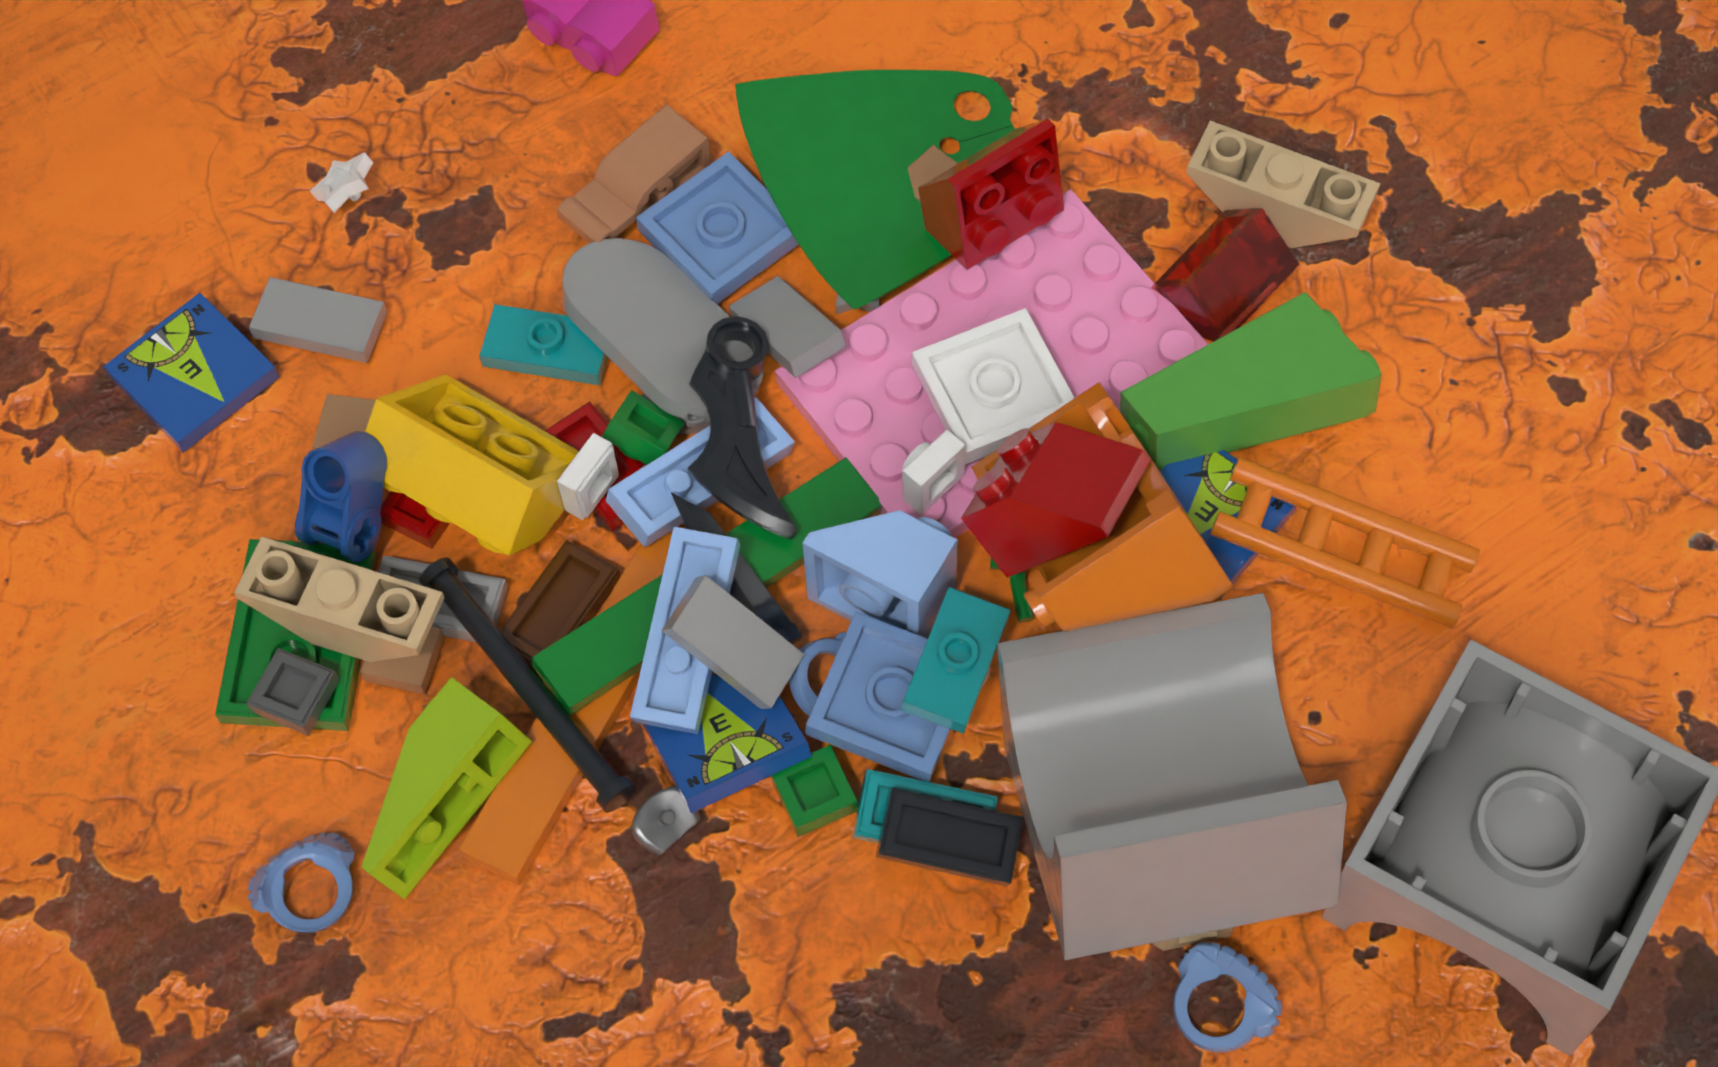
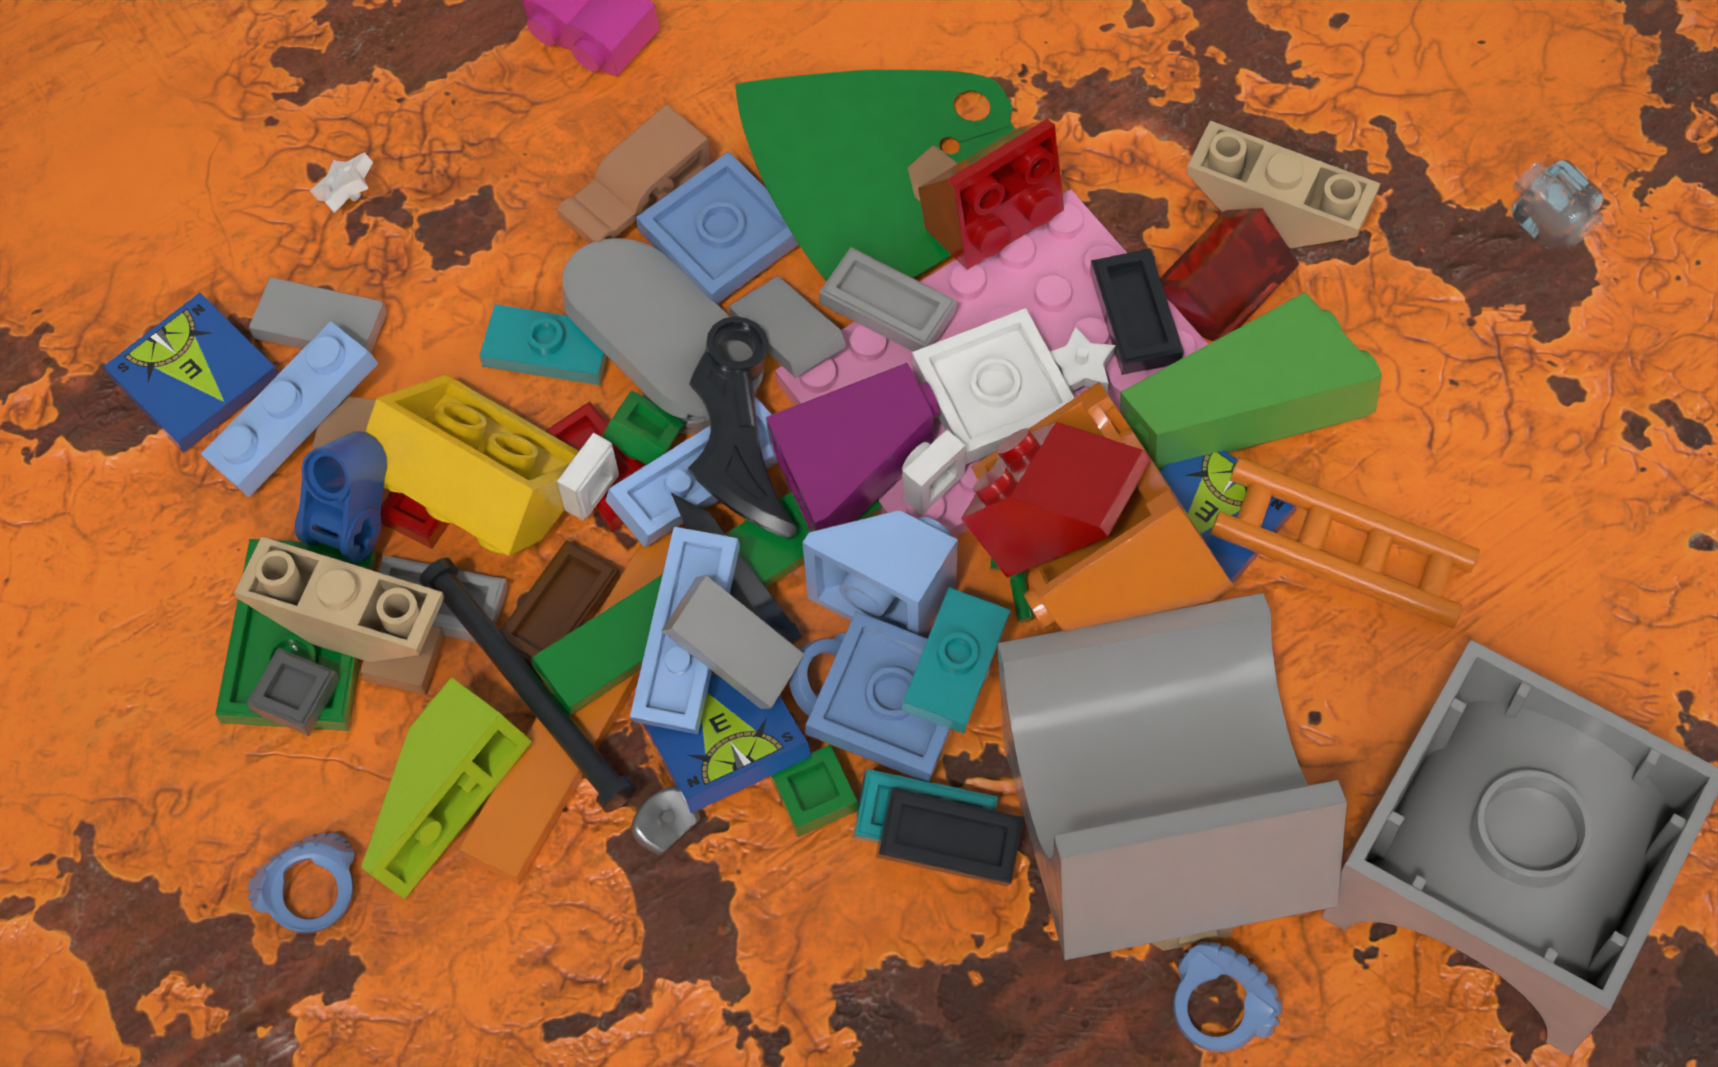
none -> light blue plate [201,321,379,498]
none -> magenta slope [766,363,940,532]
none -> light grey tile [819,247,957,352]
none -> white piece [1050,327,1115,392]
none -> black tile [1090,248,1184,375]
none -> clear head [1511,160,1605,250]

